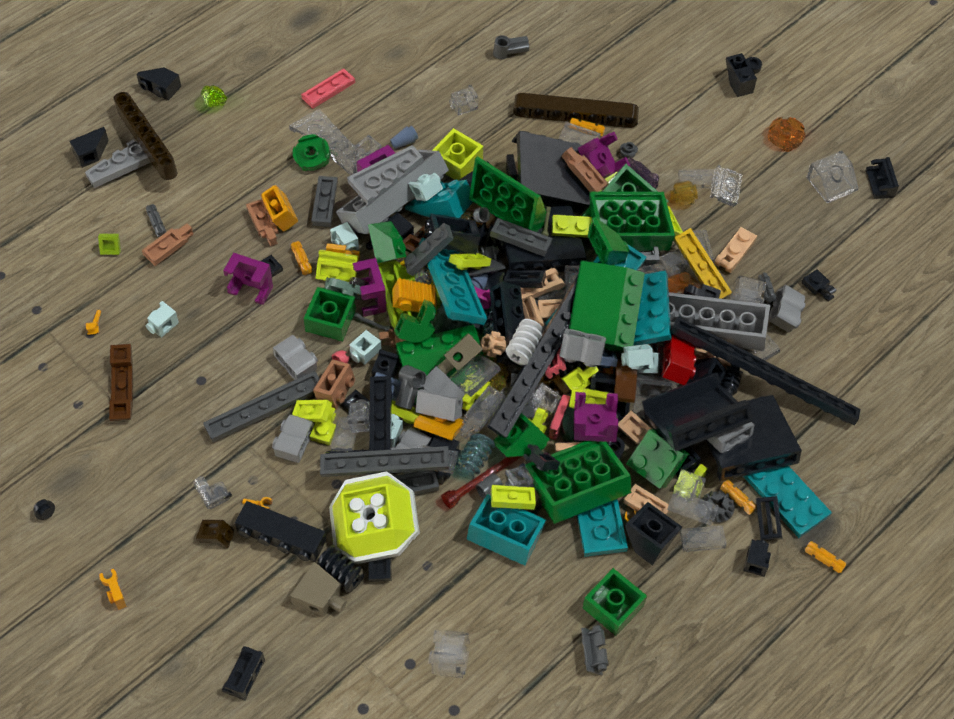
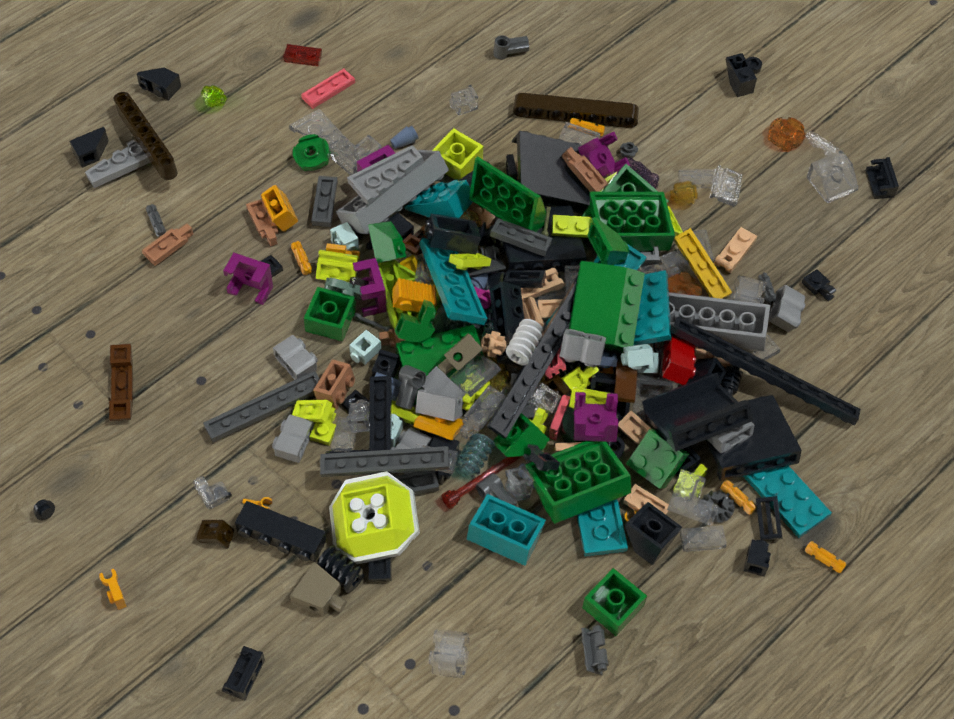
light orange hand [86,310,101,335] -> none
lime tile [98,234,121,255] -> none
light aqua brick [146,301,179,338] -> none
coral hinge [332,350,350,363] -> none
dark grey plate [404,223,454,276] -> none
light aqua brick [408,173,443,201] -> none
light grey hinge [473,207,490,223] -> none
neon yellow plate [491,485,536,510] -> none
black plate [683,284,721,298] -> none
none -> clear red plate [283,44,322,67]
none -> clear plate [806,131,844,159]

